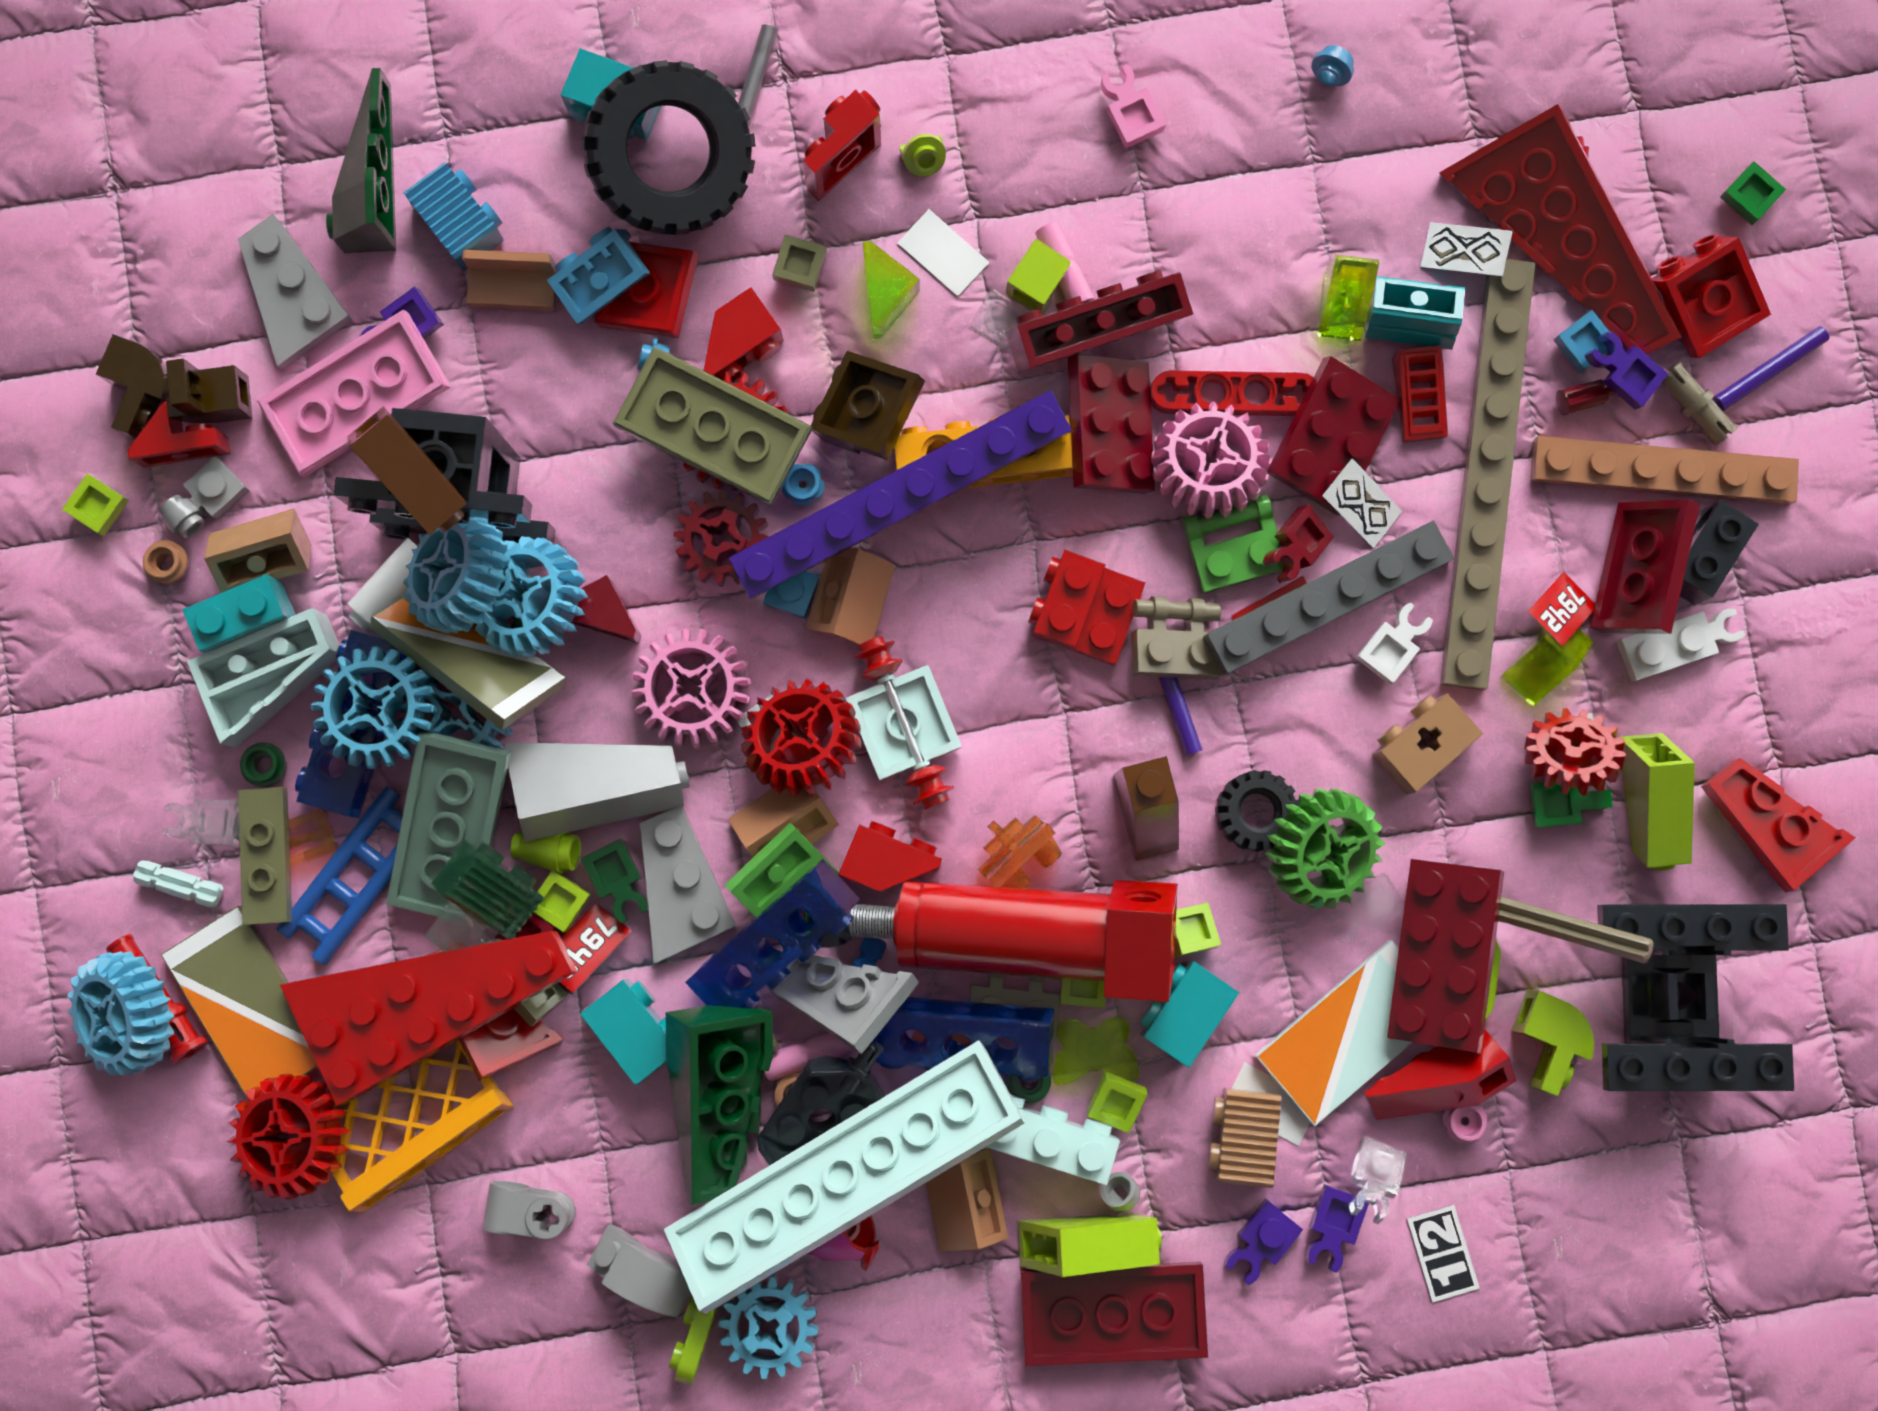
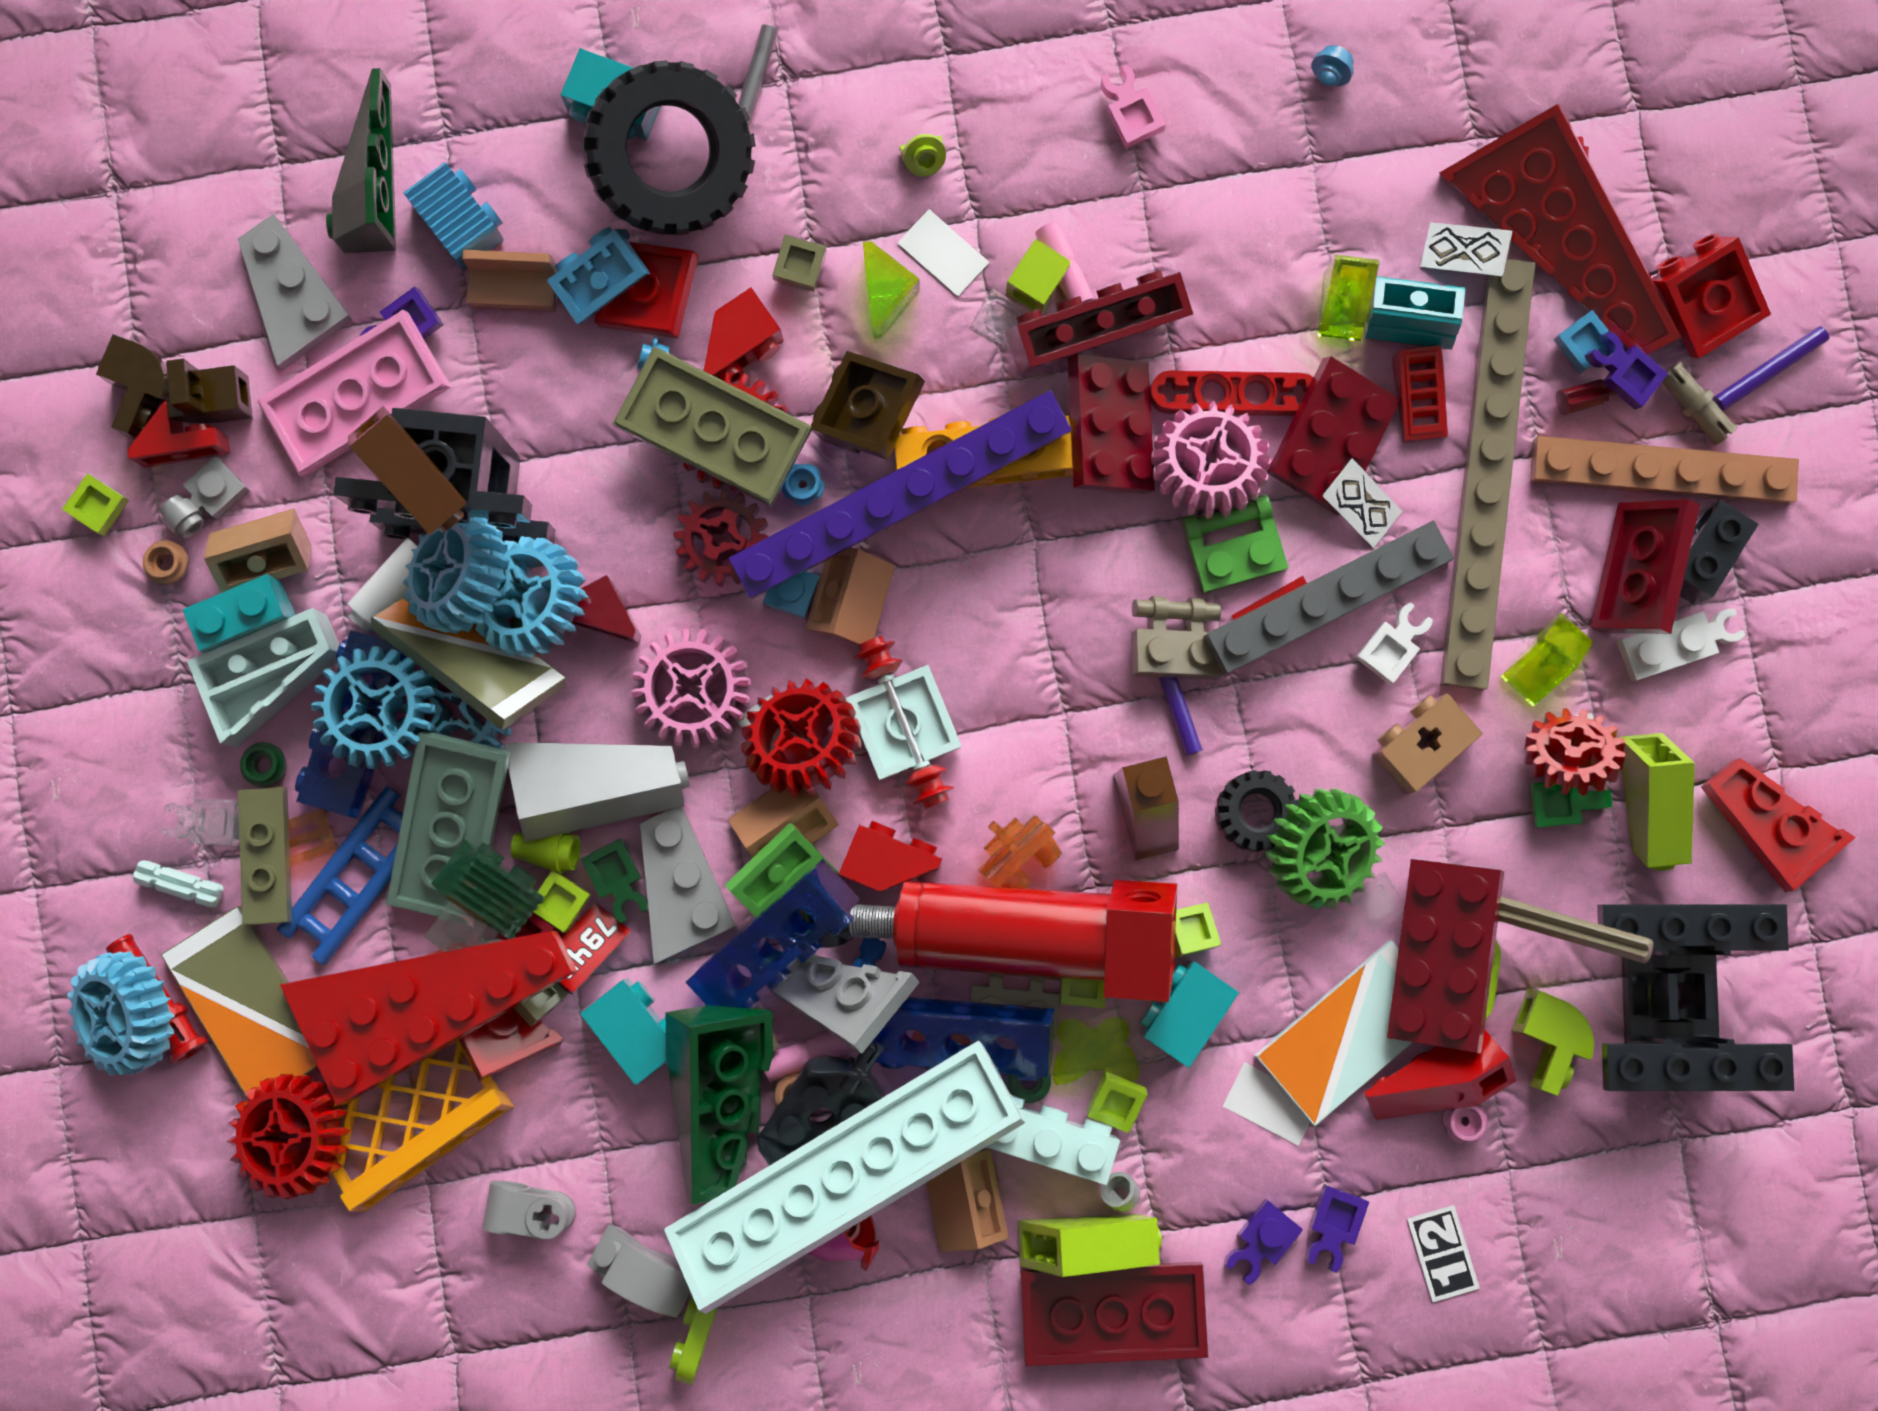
medium azure gear [719,1274,819,1379] -> none
red plate [803,89,881,202] -> none
red plate [1028,549,1146,666] -> none
medium nougat brick [1208,1088,1281,1188] -> none
dark red plate [1263,504,1334,583] -> none
clear plate [1350,1136,1408,1224] -> none
sticker [1528,572,1595,646] -> none
green plate [1720,161,1786,225] -> none

